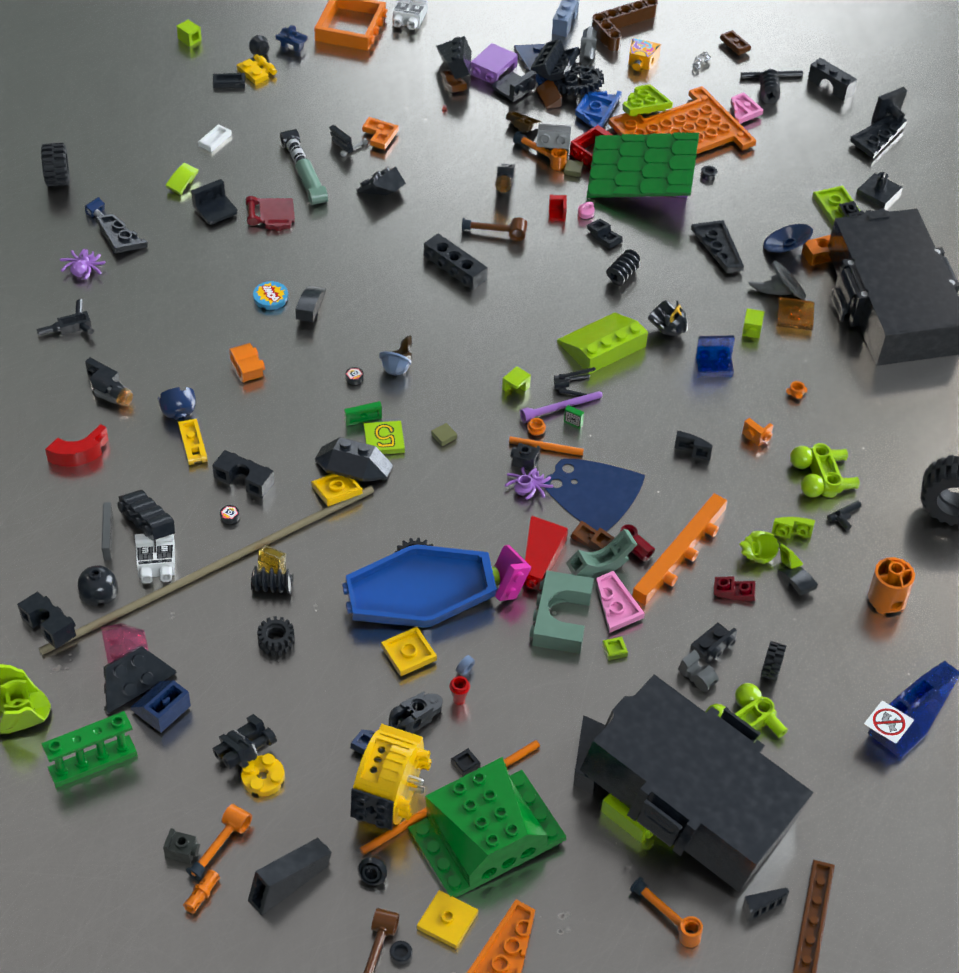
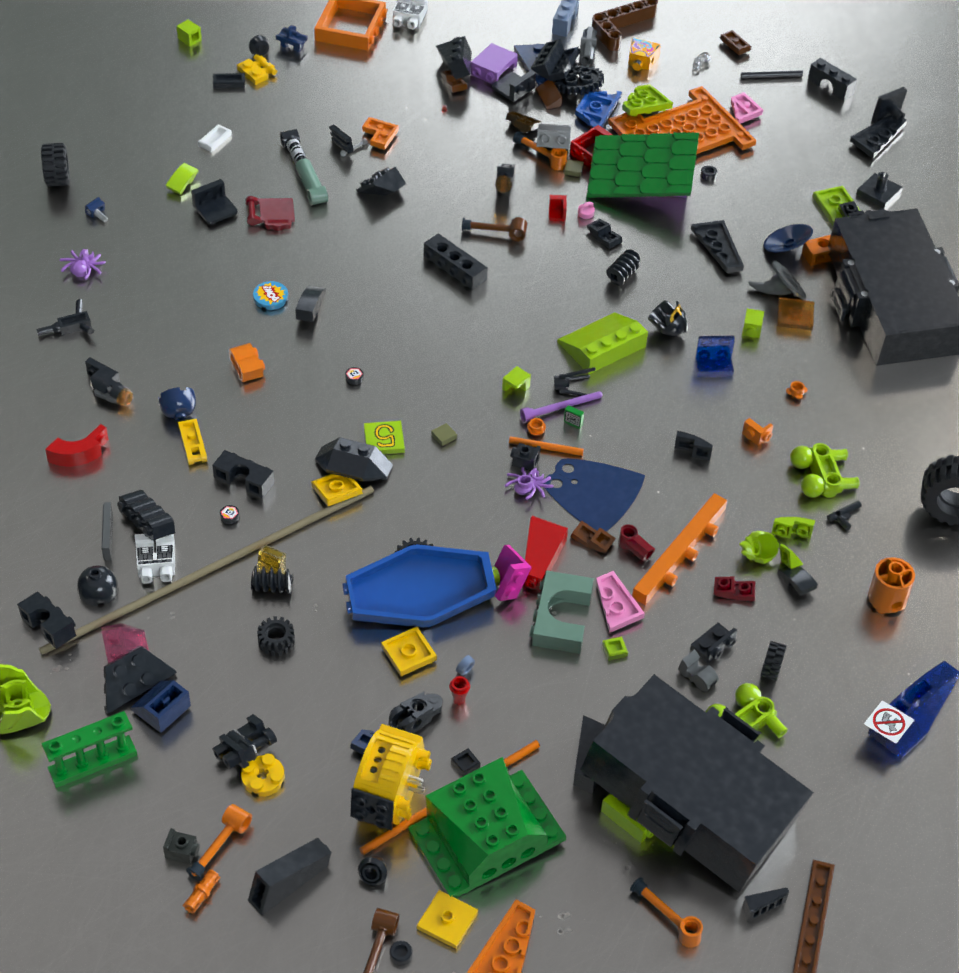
black wing [96,214,148,253] -> none
green tile [344,401,382,426] -> none
sand blue piece [379,335,413,376] -> none
sand green arch [566,529,638,579] -> none
black piece [760,69,781,104] -> none

